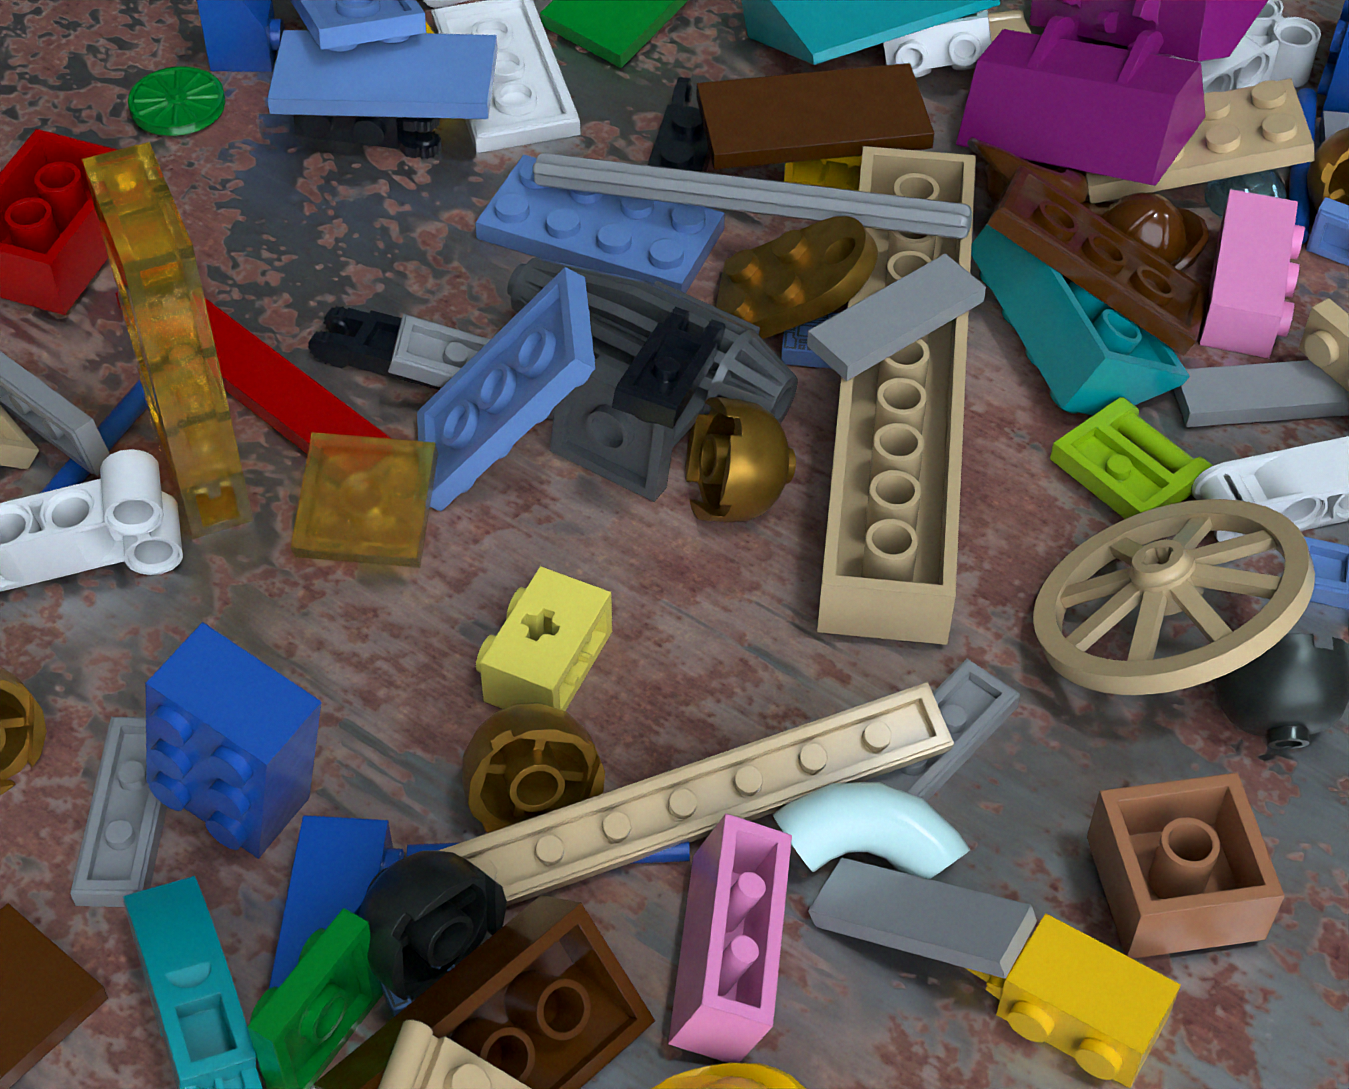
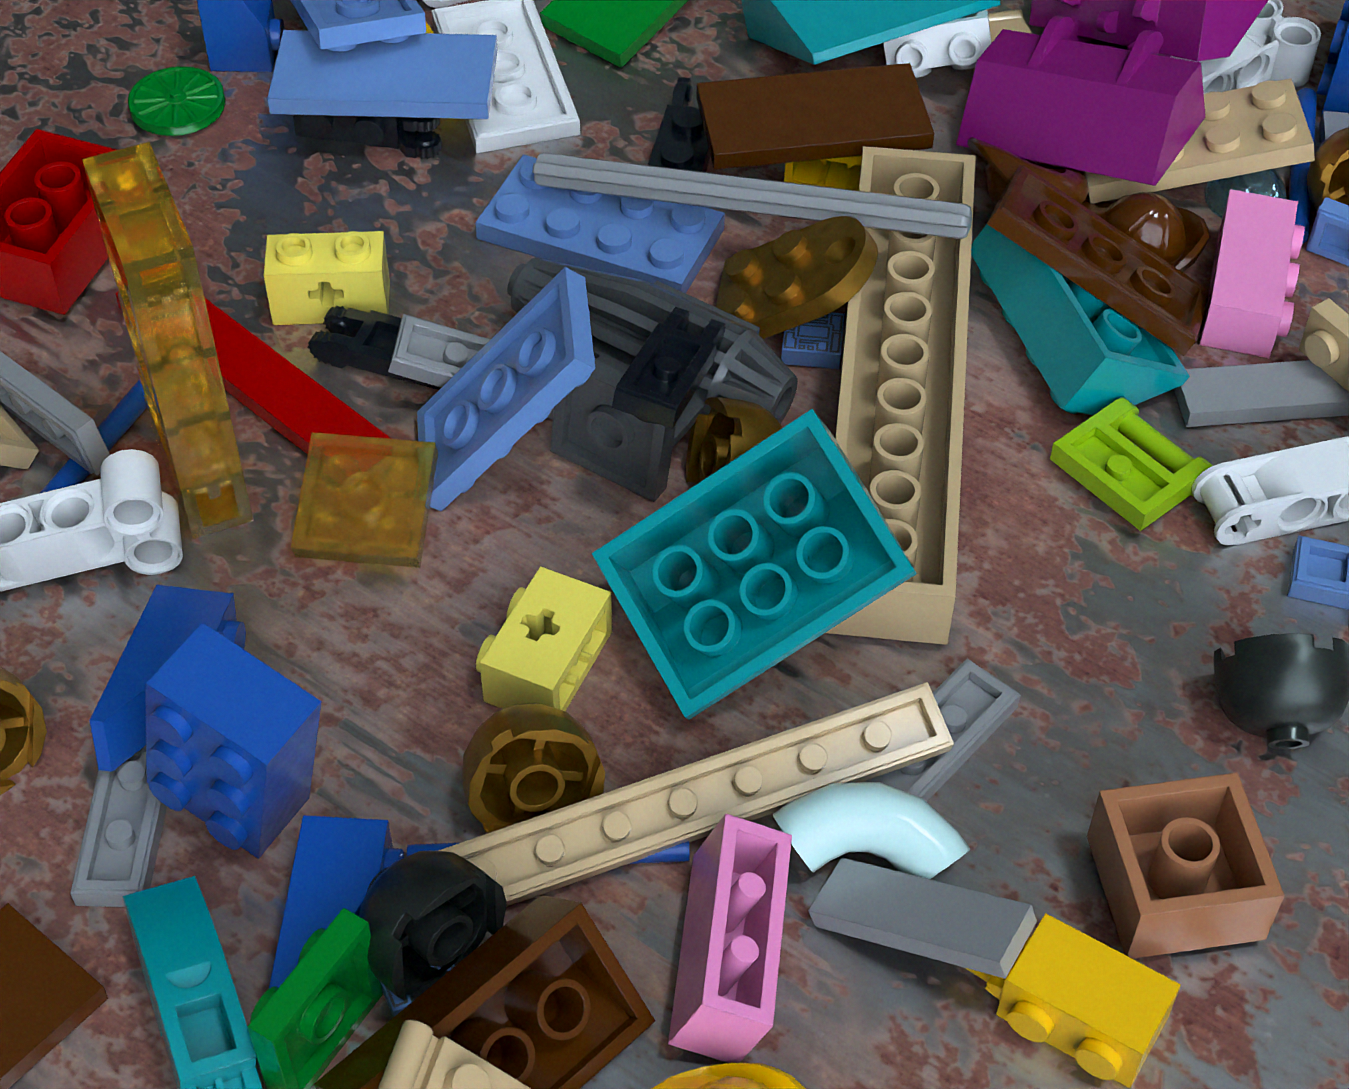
light grey tile [807,253,986,381] -> none
tan wheel [1033,499,1315,695] -> none
none -> blue slope [89,585,246,772]
none -> light yellow brick [263,231,390,325]
none -> teal slope [591,409,917,720]

